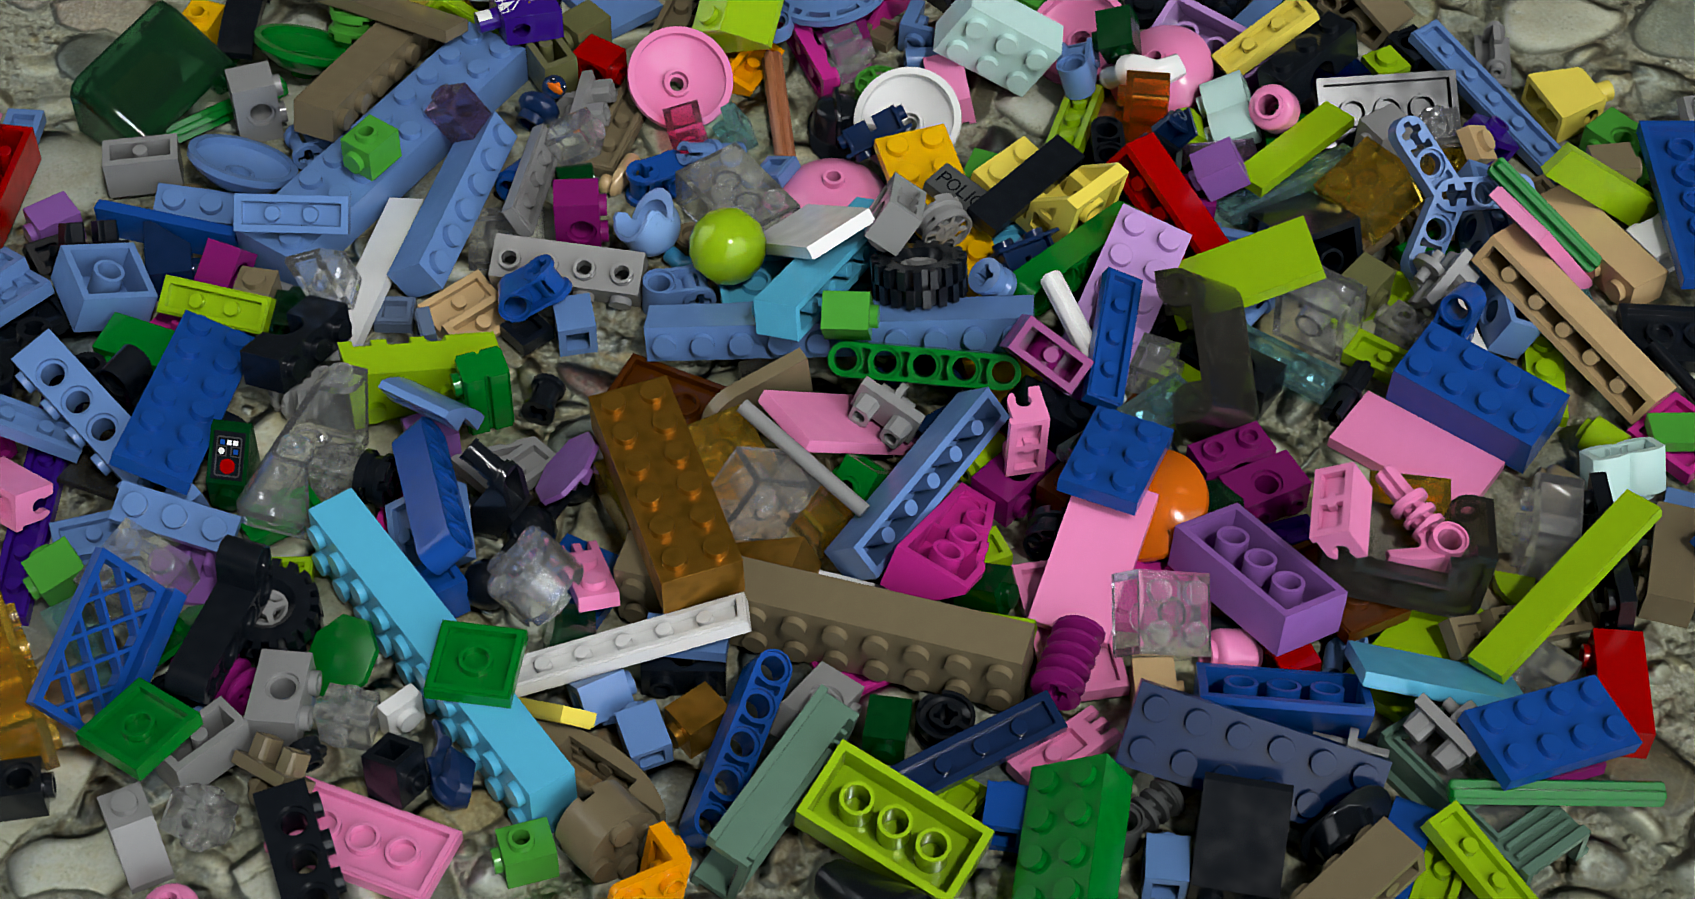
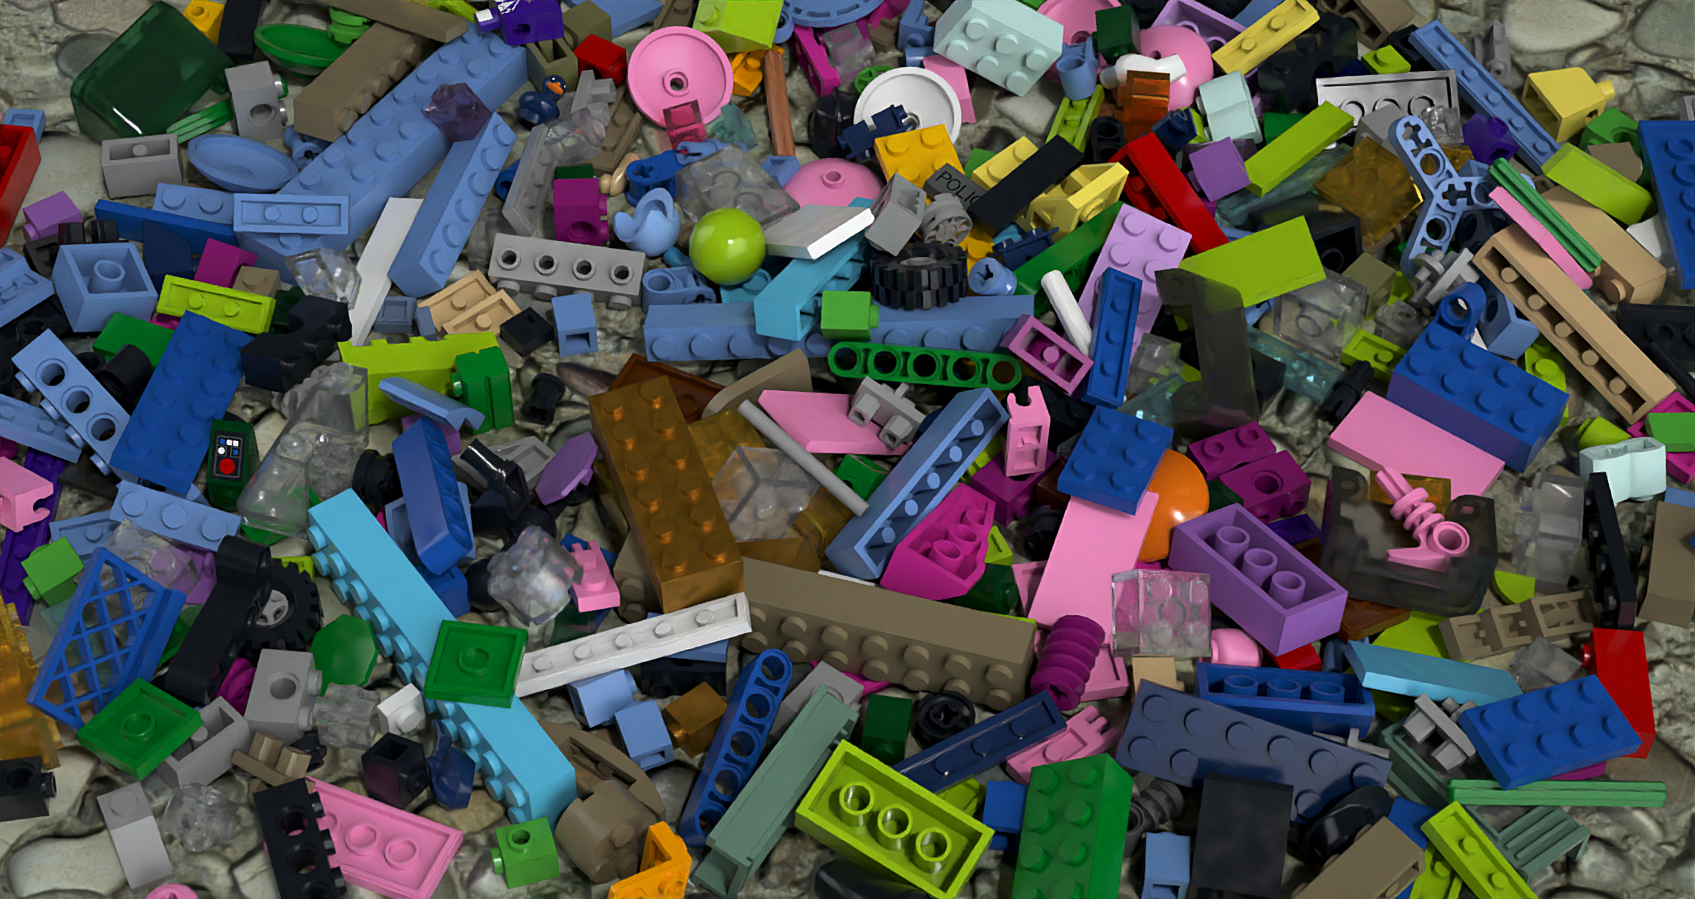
bright green brick [340,114,402,181] -> none
blue piece [498,254,573,322] -> none
light yellow tile [518,697,597,730] -> none
bright pink head [1248,84,1301,135] -> none
bright pink hinge [1309,462,1373,559] -> none
tan plate [1456,125,1498,164] -> none
lime tile [1468,489,1662,684] -> none

